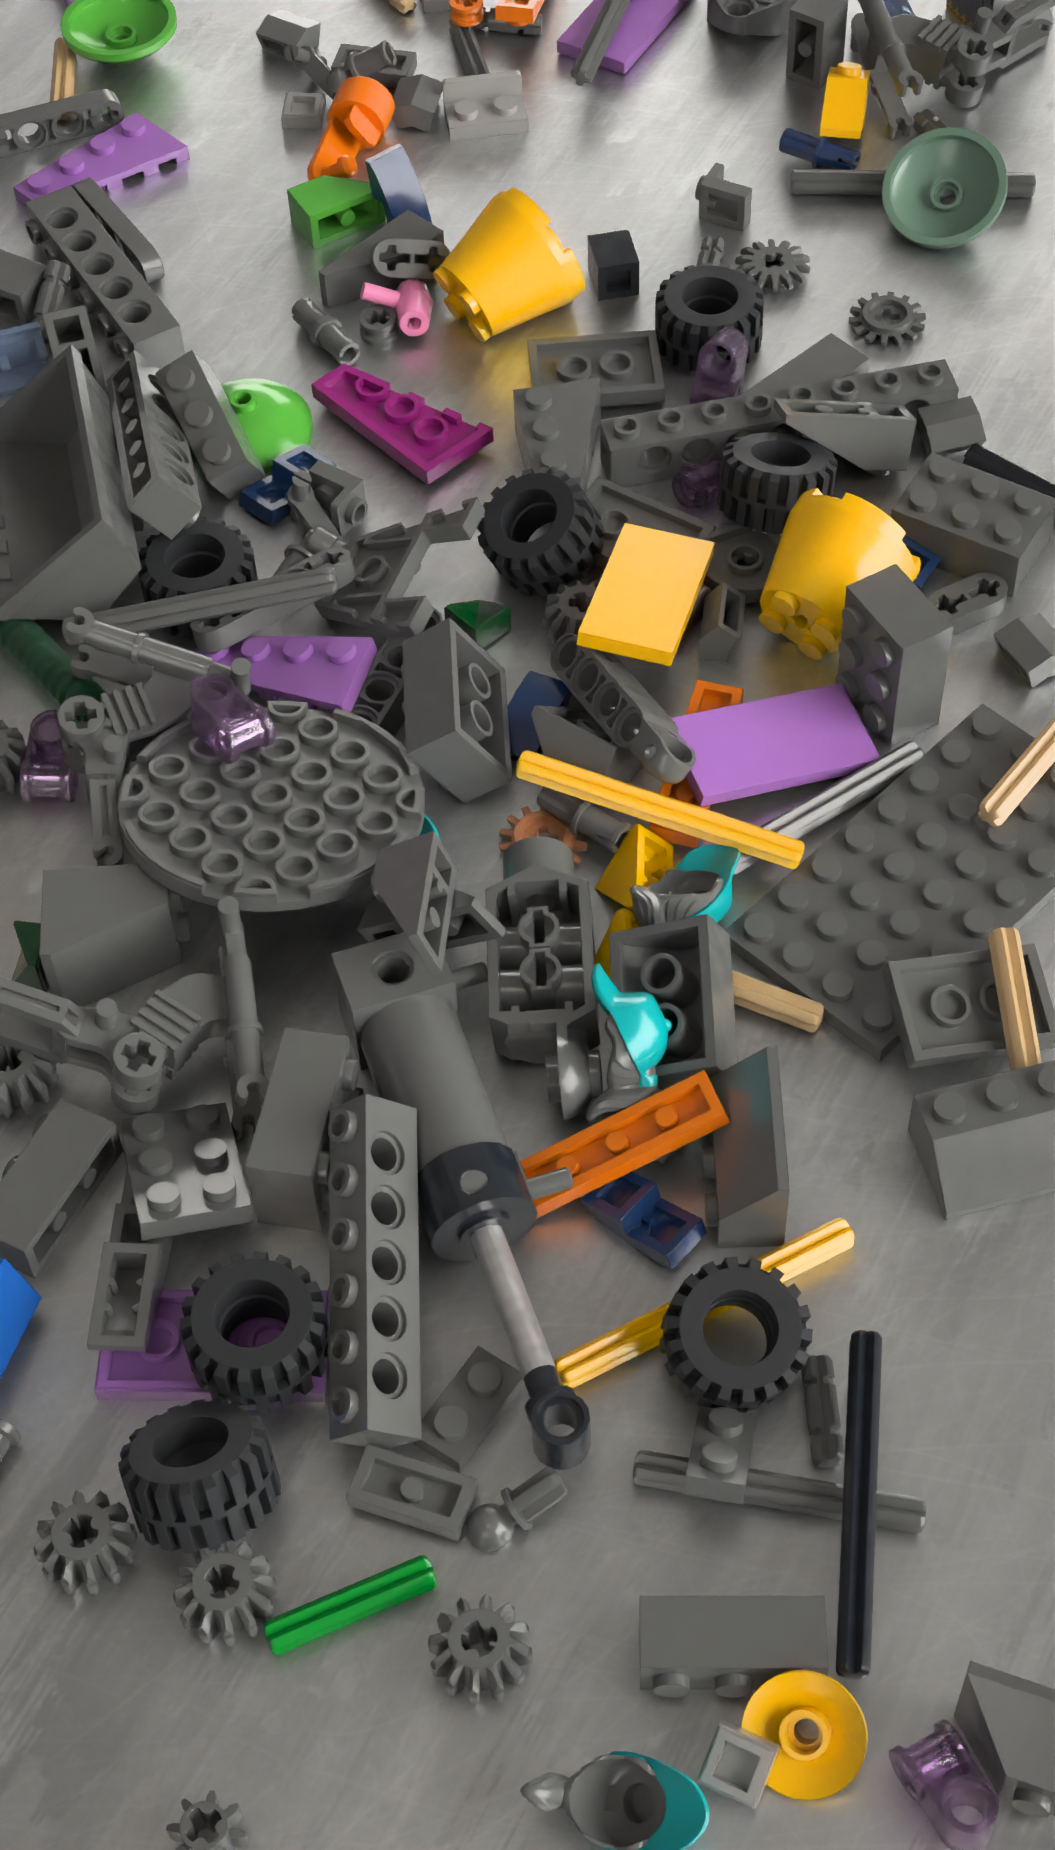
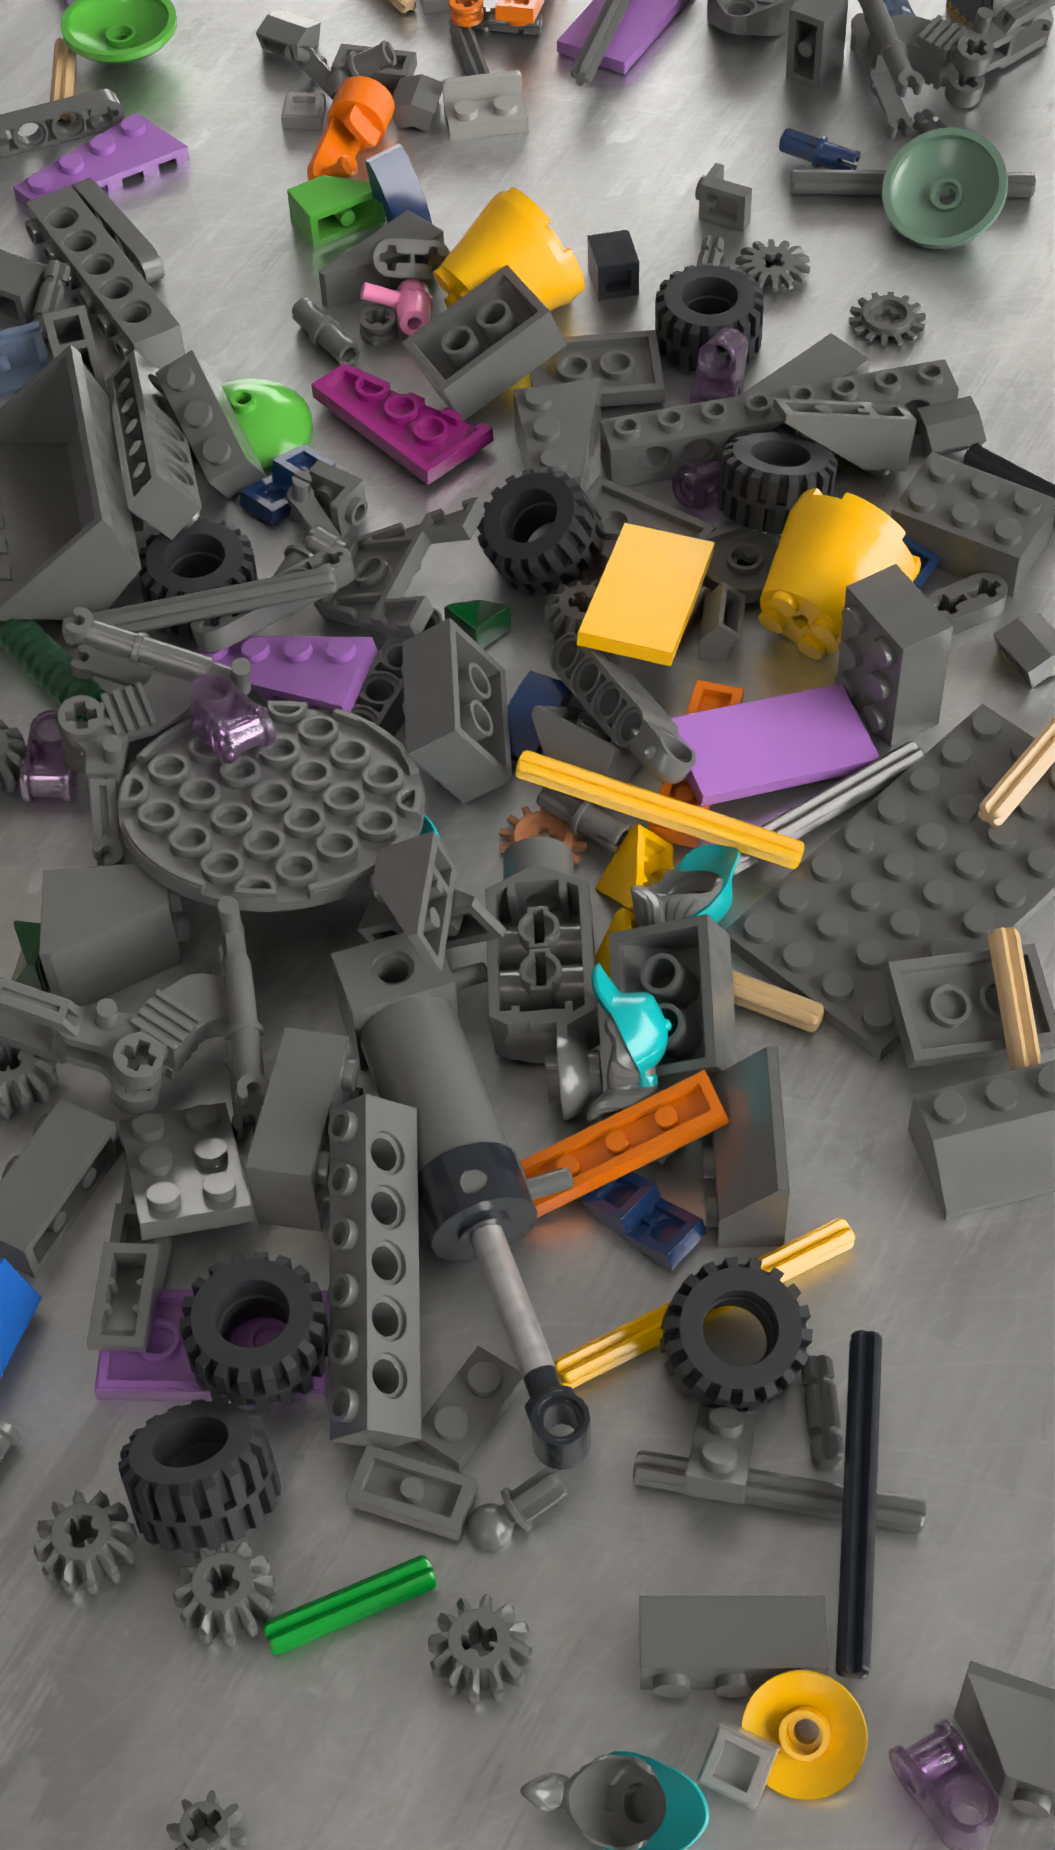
yellow slope [819,62,870,139] -> none
none -> dark grey slope [402,265,567,421]

